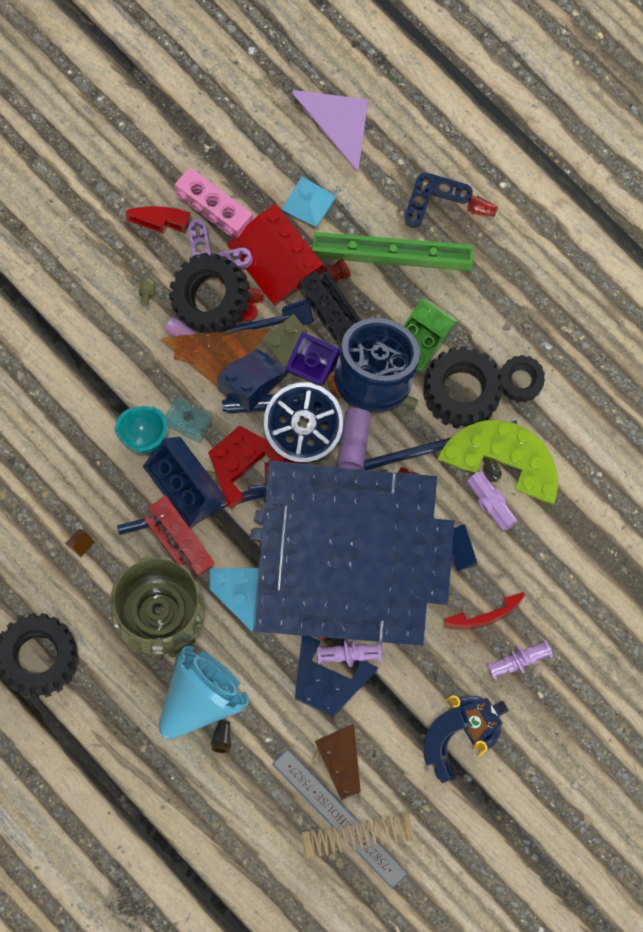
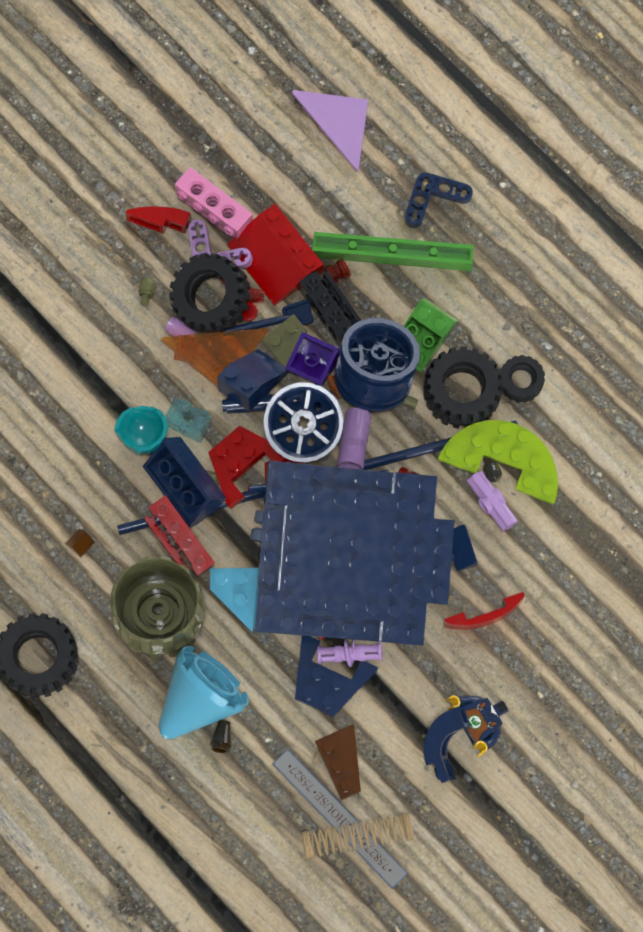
medium azure plate [281,176,336,228] -> none
clear red cone [467,195,498,217] -> none
lavender piece [487,639,553,681] -> none

